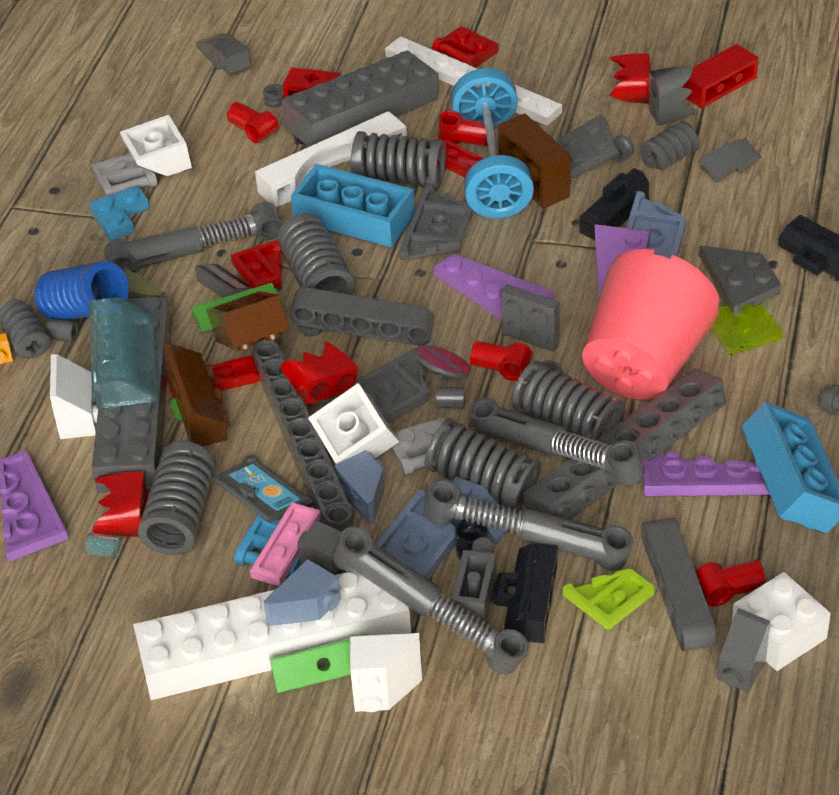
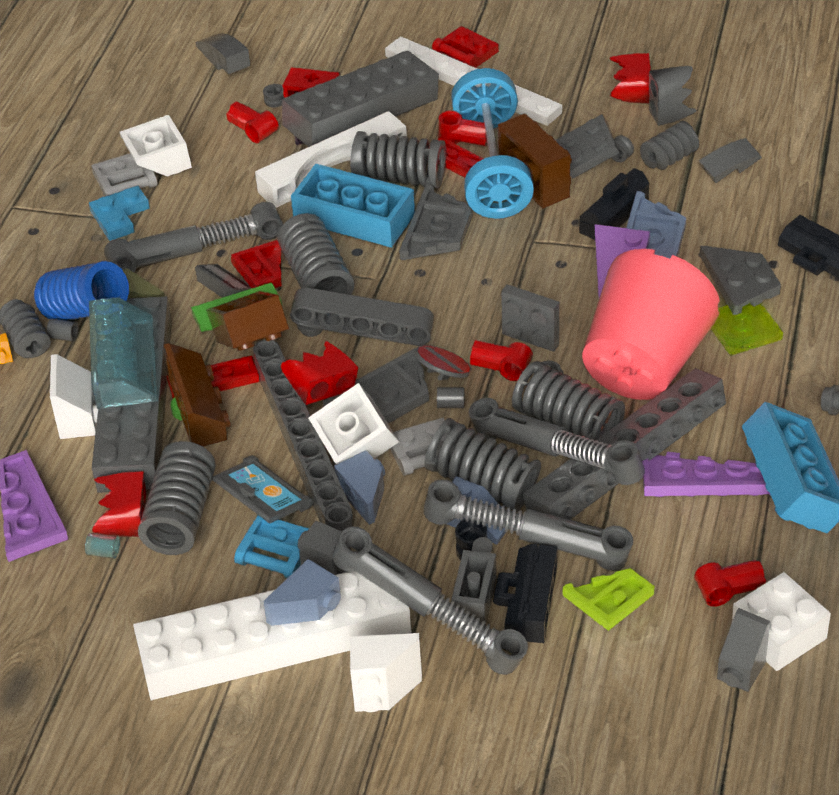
bright pink tile [250,502,321,586] -> none
tile [269,634,369,693] -> none
sand blue wing [375,489,457,580] -> none
medium lavender wing [433,254,554,320] -> none
dark grey beam [641,517,717,651] -> none
red brick [682,44,759,109] -> none

